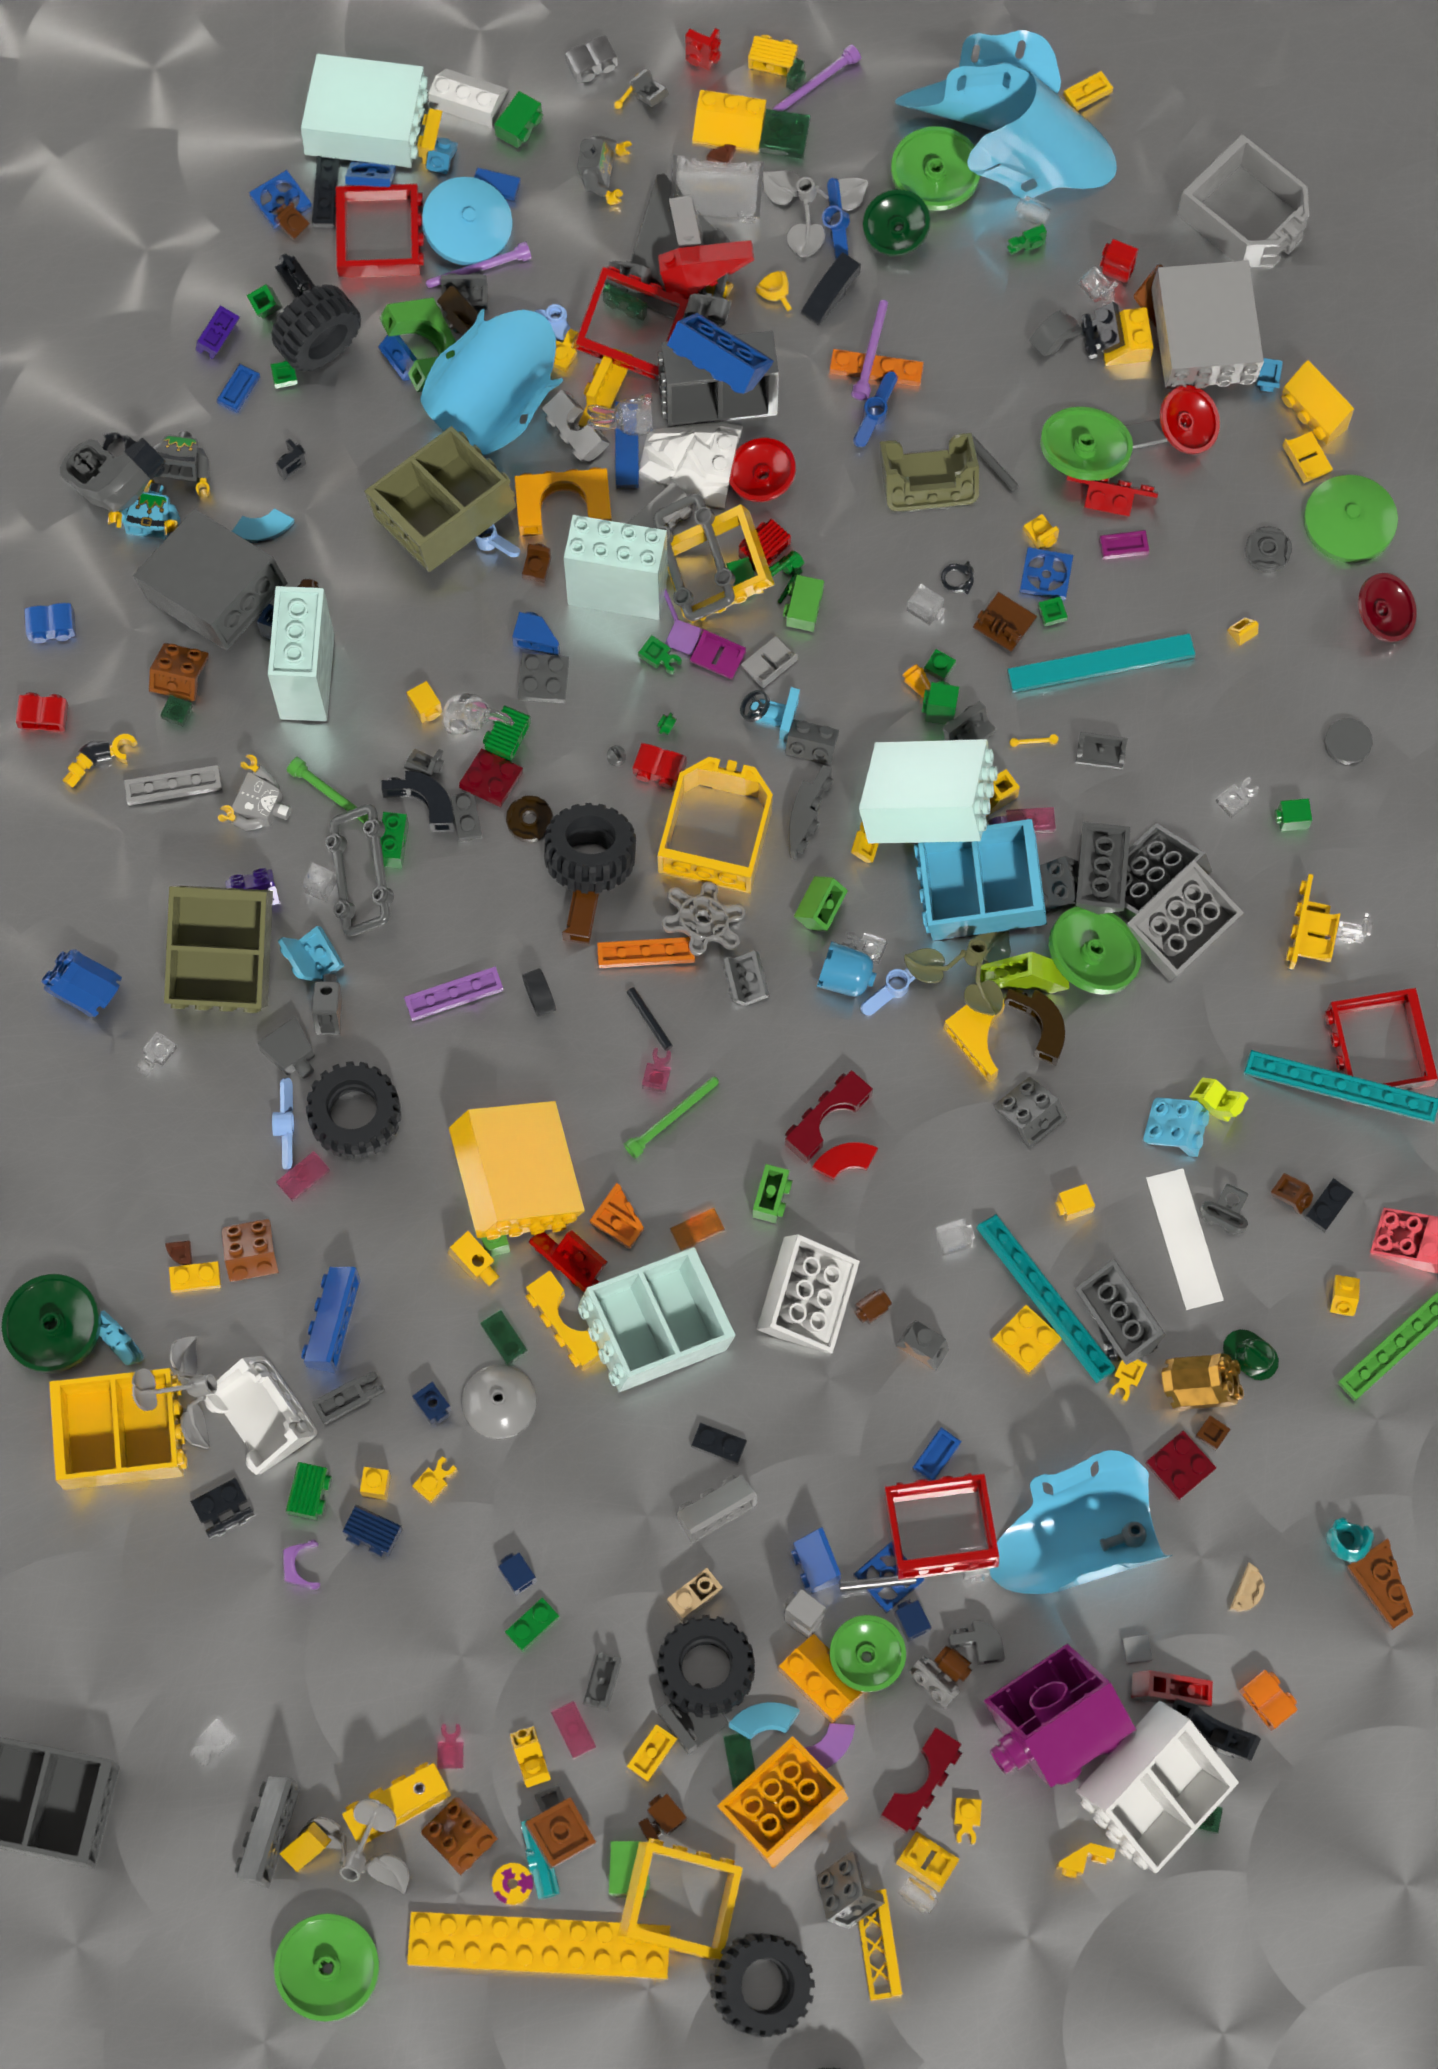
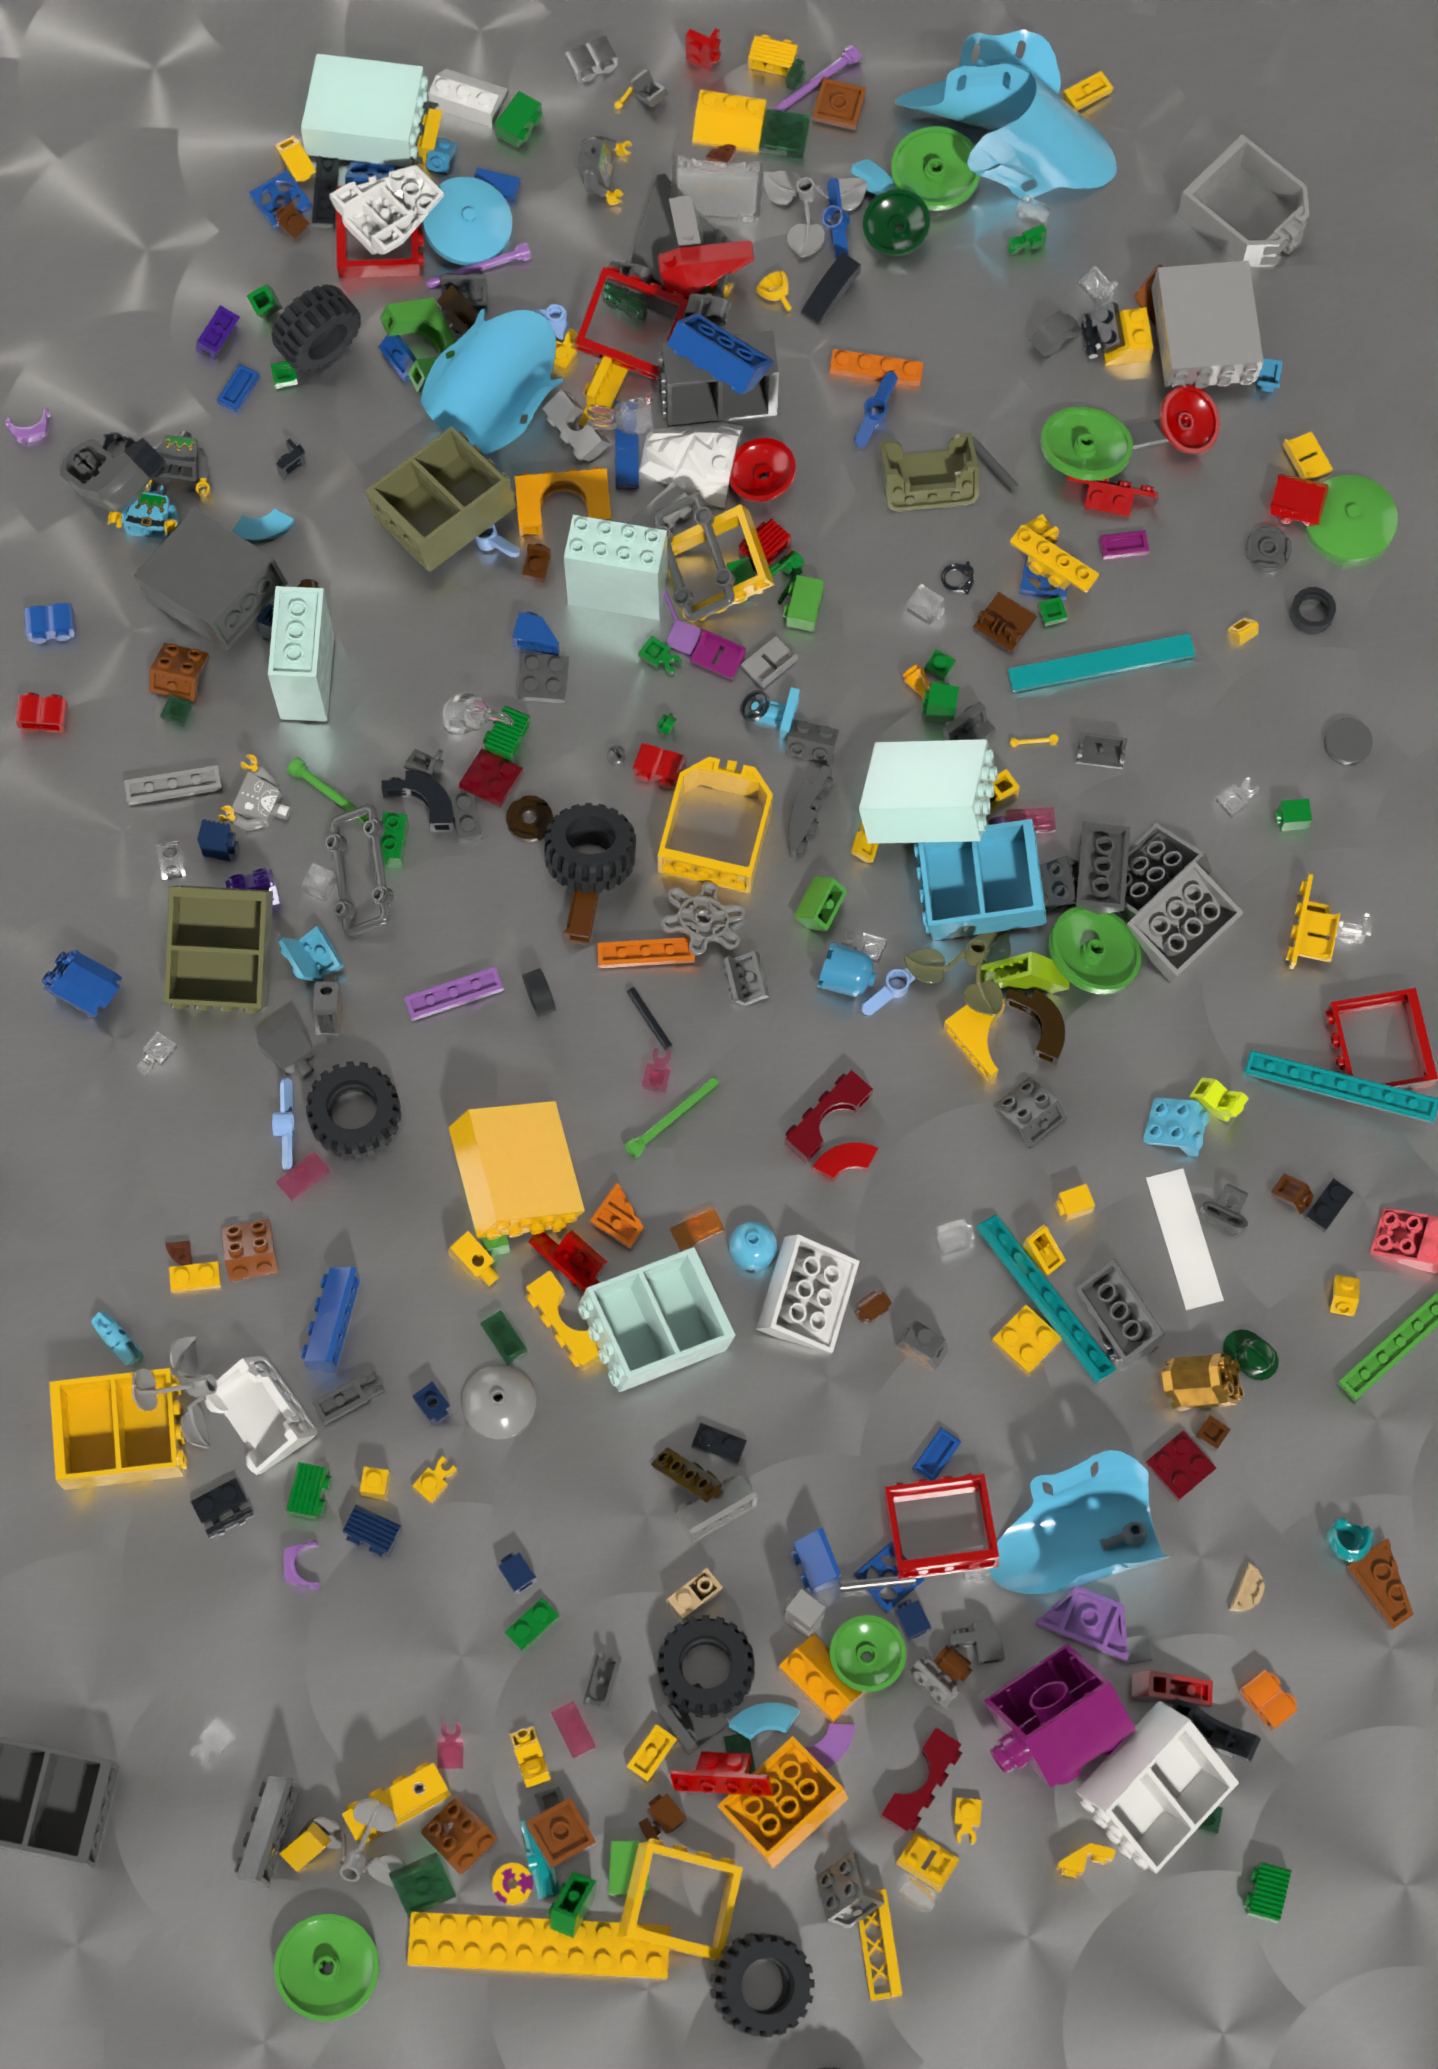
dark green dish [2,1274,101,1373] -> none
yellow piece [62,734,138,788] -> none
black hinge [275,254,315,297] -> none
yellow brick [406,681,442,723] -> none
bright green brick [752,1164,793,1224] -> none
medium lavender piece [851,299,888,401] -> none
red brick [1100,239,1139,284] -> none
yellow plate [1110,1359,1147,1401] -> none
yellow slope [1281,360,1354,445] -> none
dark red dish [1358,573,1417,642] -> none
none -> medium lavender helmet [5,408,50,444]
none -> clear bracket [156,841,186,881]
none -> dark blue brick [197,819,239,861]
none -> yellow slope [274,135,316,182]
none -> white wedge [330,165,444,254]
none -> clear green plate [389,1852,456,1918]
none -> green brick [548,1871,596,1938]
none -> dark brown bracket [651,1447,723,1503]
none -> red bracket [670,1751,773,1796]
none -> medium azure cylinder [729,1221,778,1271]
none -> dark orange plate [812,78,867,130]
none -> medium azure slope [851,159,896,196]
none -> yellow bracket [1010,525,1099,593]
none -> yellow slope [1022,1224,1066,1276]
none -> medium lavender wing [1036,1586,1129,1662]
none -> green brick [1244,1862,1292,1923]
none -> red slope [1270,474,1329,526]
none -> black tyre [1290,587,1336,634]

